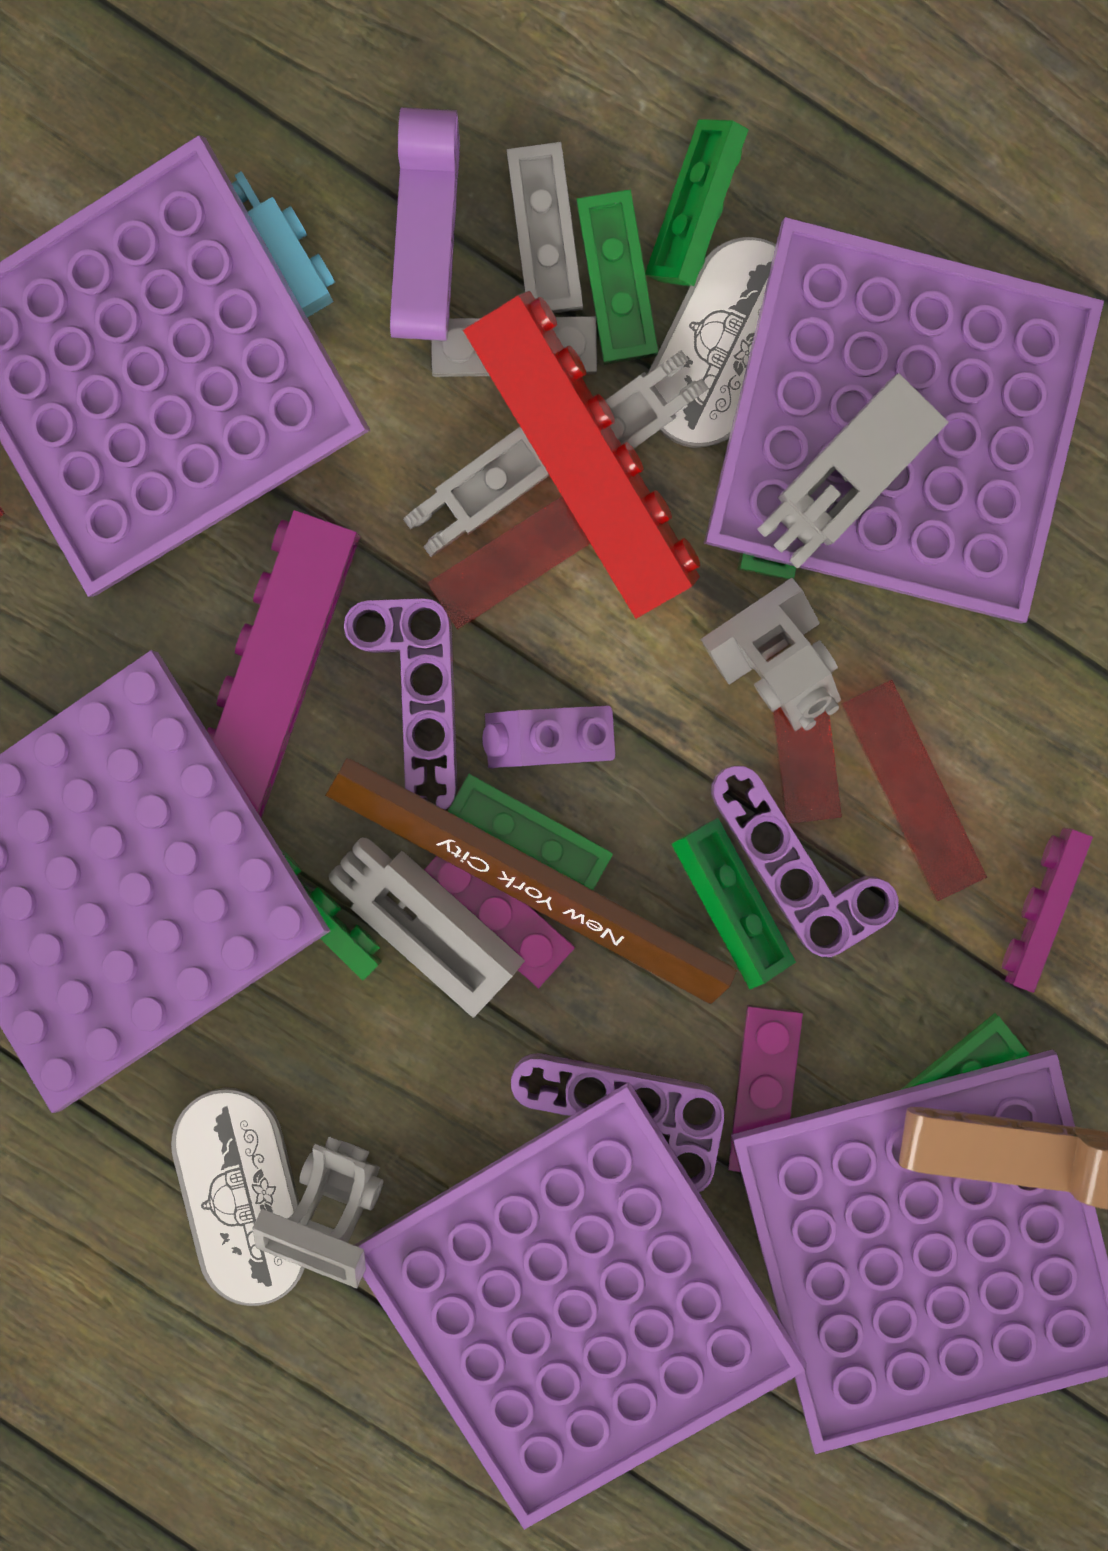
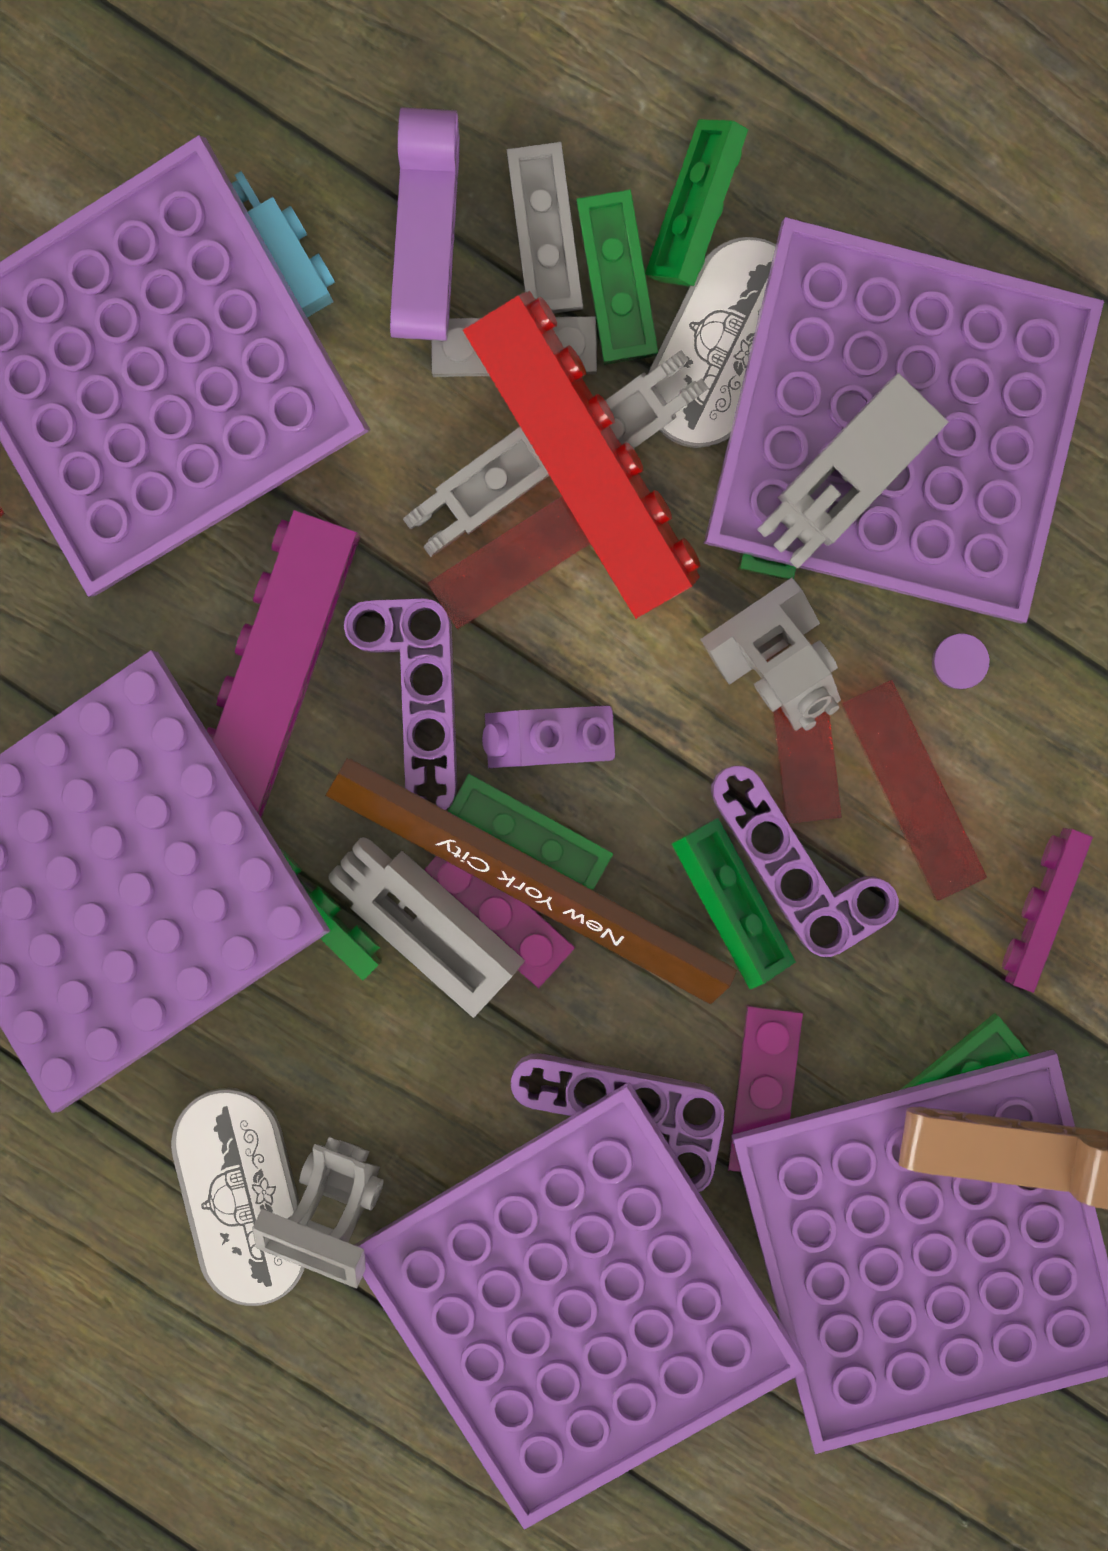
none -> medium lavender tile [932,634,989,689]

